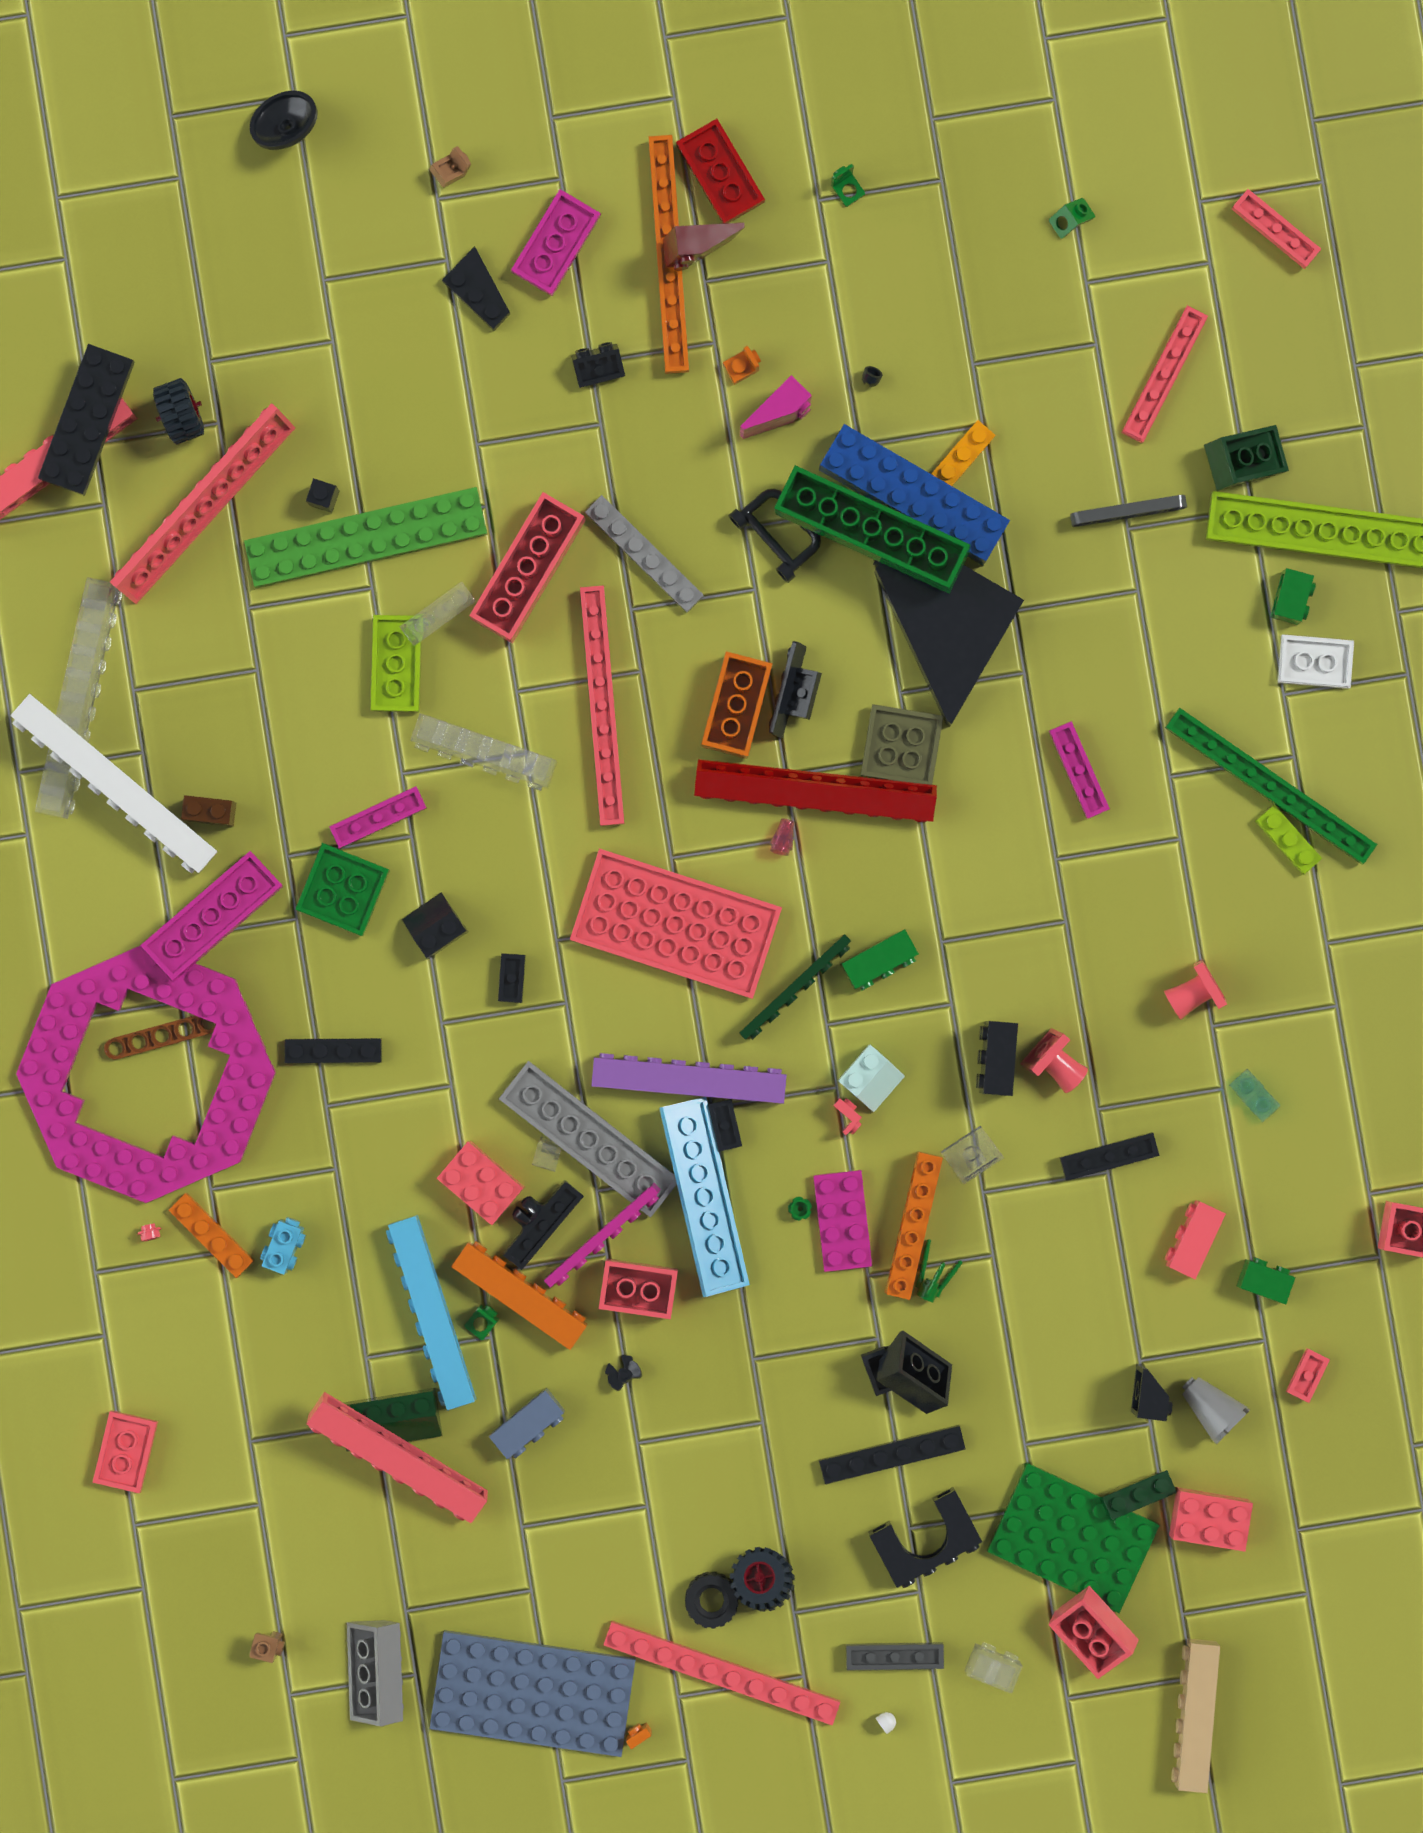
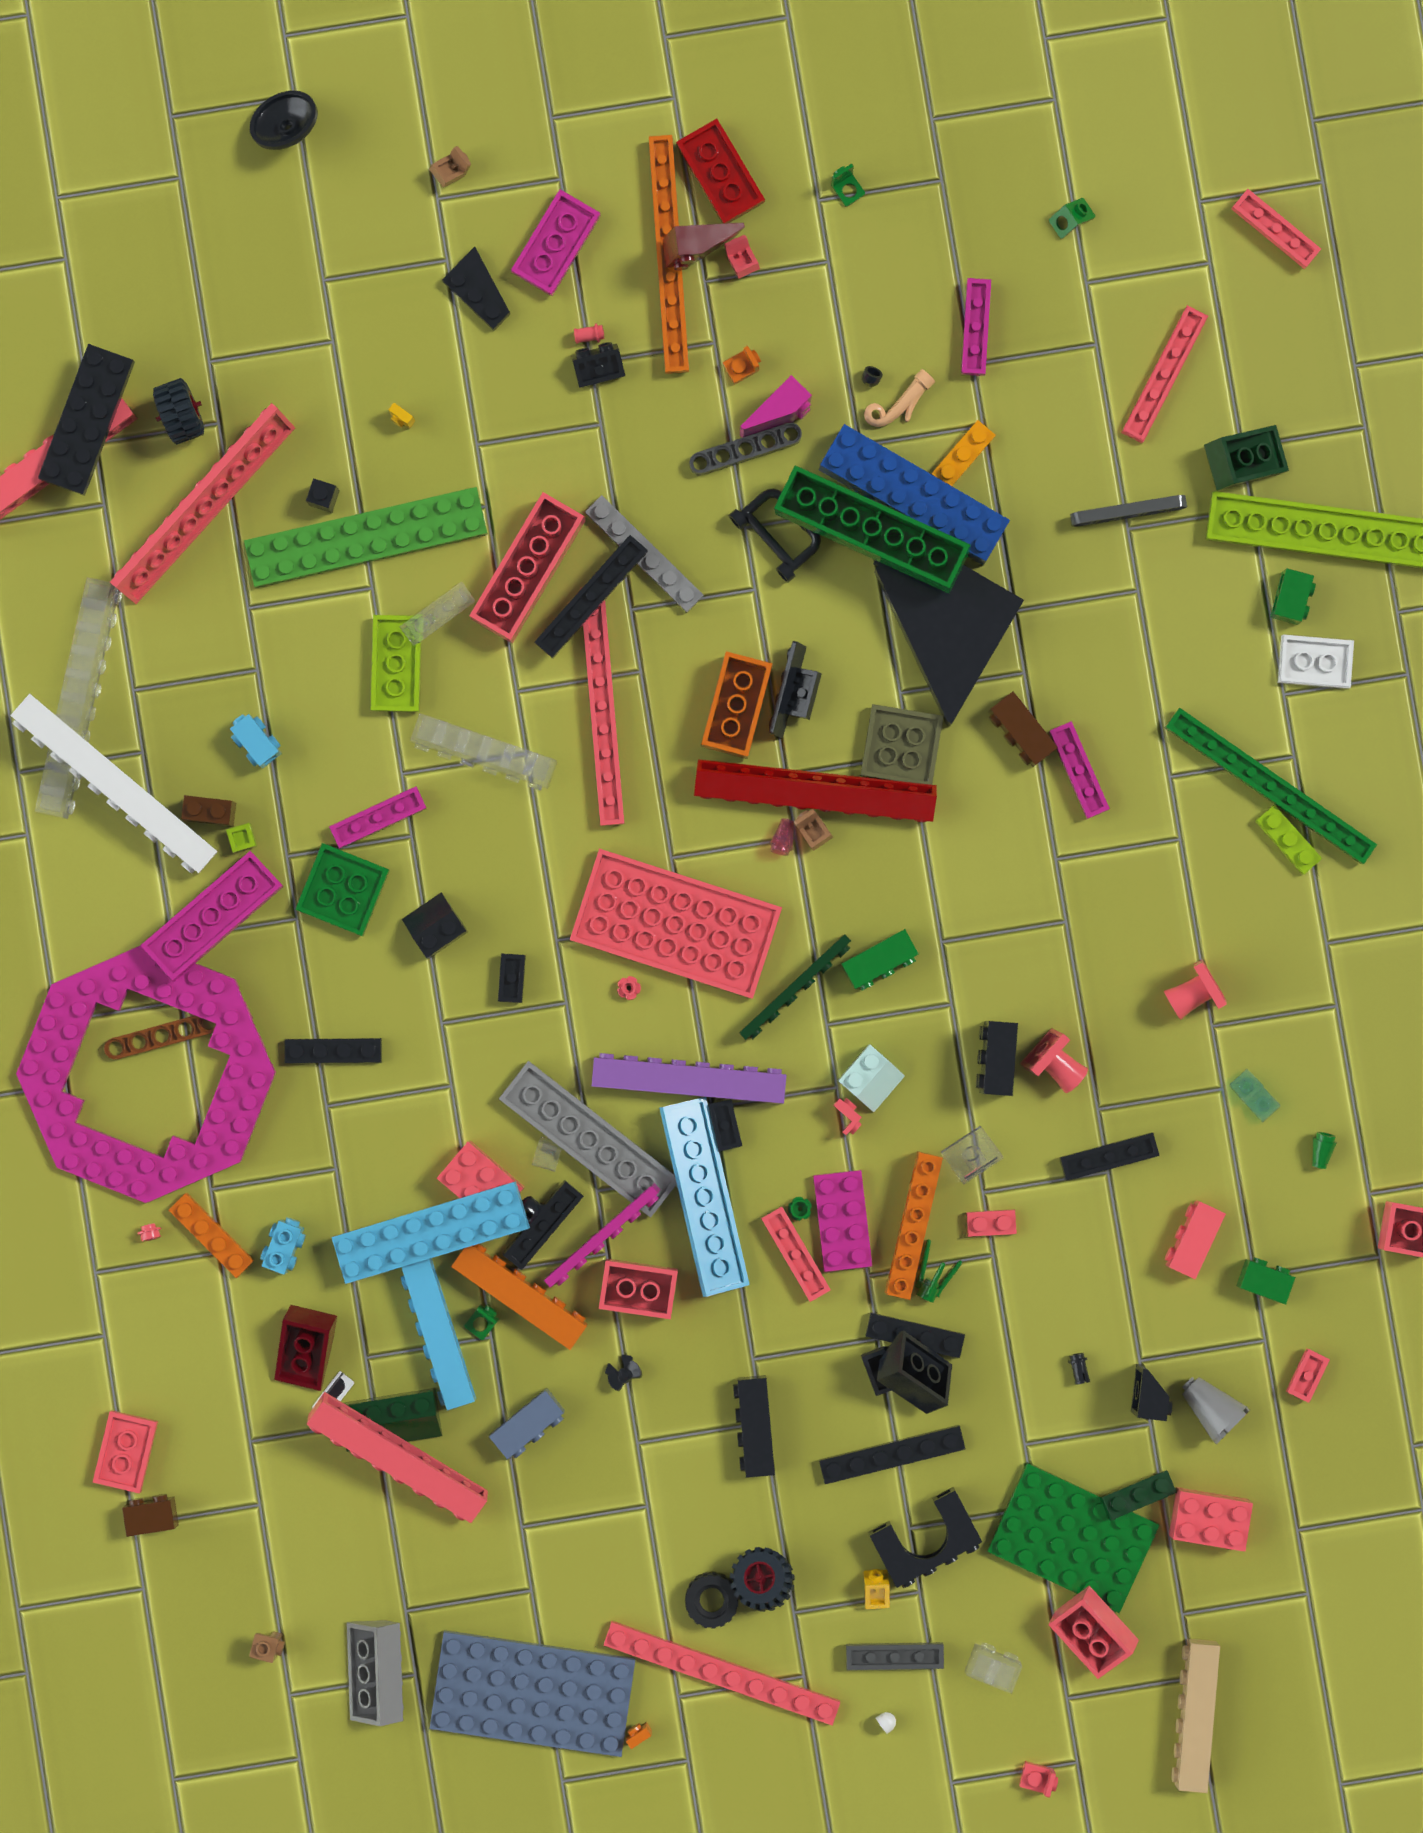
none -> reddish brown brick [122,1494,179,1537]
none -> lime plate [226,823,257,853]
none -> medium azure brick [230,714,282,768]
none -> dark red slope [274,1305,337,1391]
none -> sticker [312,1371,354,1409]
none -> medium azure plate [331,1181,530,1284]
none -> yellow plate [388,403,415,429]
none -> black plate [534,535,648,659]
none -> coral pin [574,323,605,344]
none -> coral plate [617,976,641,1000]
none -> dark grey beam [690,423,802,475]
none -> coral bracket [724,235,760,279]
none -> black brick [733,1375,775,1478]
none -> coral plate [761,1206,831,1302]
none -> medium nougat bracket [794,809,833,851]
none -> light nougat plant [864,369,935,427]
none -> yellow bracket [864,1569,890,1609]
none -> black plate [865,1312,965,1358]
none -> dark pink plate [961,278,991,376]
none -> coral plate [966,1209,1017,1237]
none -> reddish brown brick [988,691,1058,767]
none -> coral bracket [1019,1761,1058,1798]
none -> black pin [1068,1353,1090,1385]
none -> green cone [1312,1132,1337,1169]

